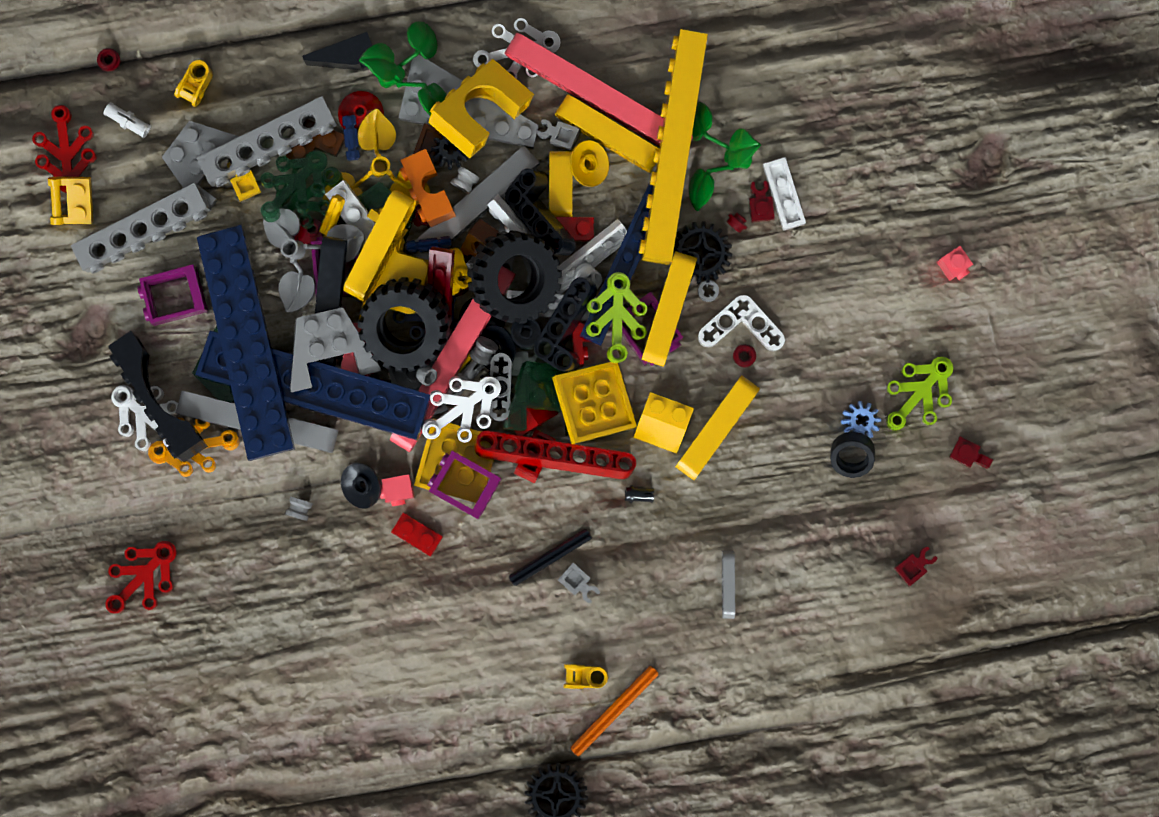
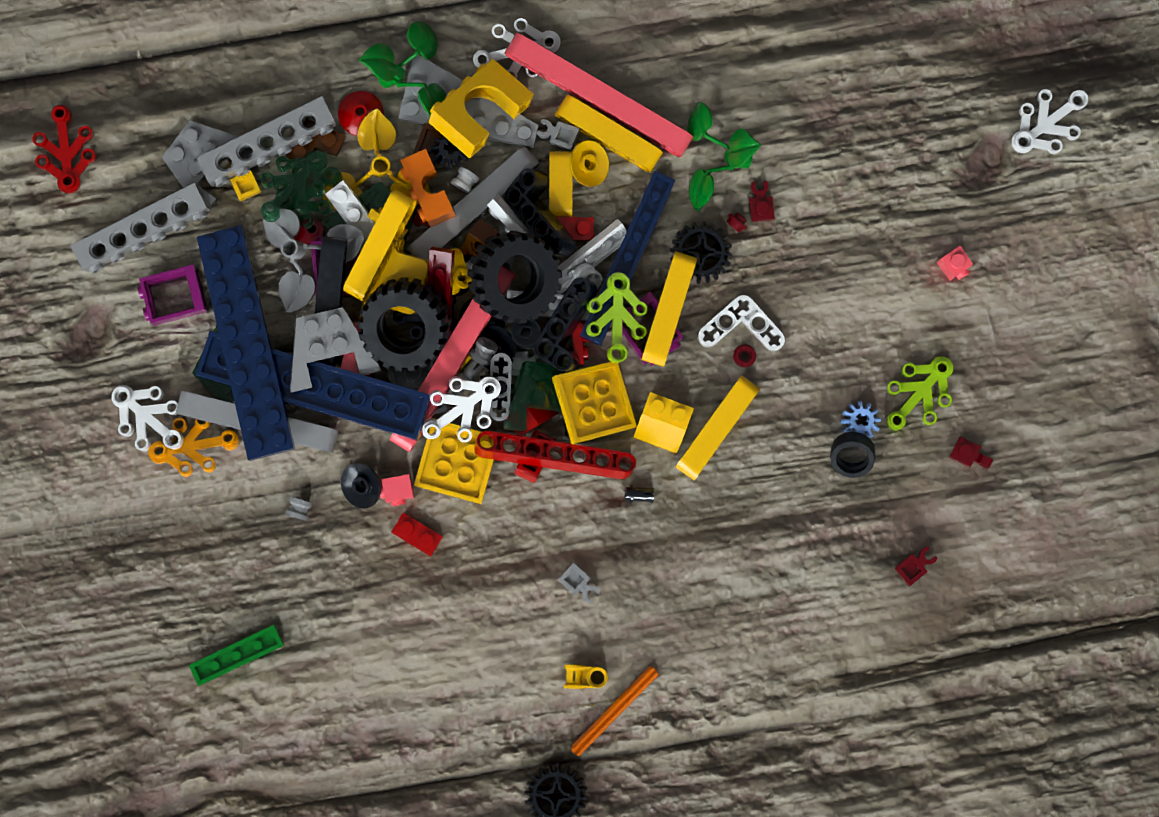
yellow plate [48,177,94,225] -> none
dark red plate [97,48,120,72] -> none
white pin [103,102,151,138] -> none
red plant [105,541,177,614] -> none
black arch [108,331,208,462] -> none
yellow piece [174,60,213,107] -> none
black slope [302,32,372,71] -> none
yellow axle [320,194,345,236] -> none
dark blue axle [342,115,360,161] -> none
dark blue axle [406,236,452,254] -> none
light grey hinge [416,366,437,386] -> none
magenta window [428,451,502,520] -> none
black axle [509,529,592,586] -> none
yellow brick [639,29,708,265] -> none
light grey bush [698,280,719,302] -> none
light grey beam [722,551,735,619] -> none
white plate [763,157,806,231] -> none
none -> green plate [189,624,285,686]
none -> white plant [1011,89,1088,154]

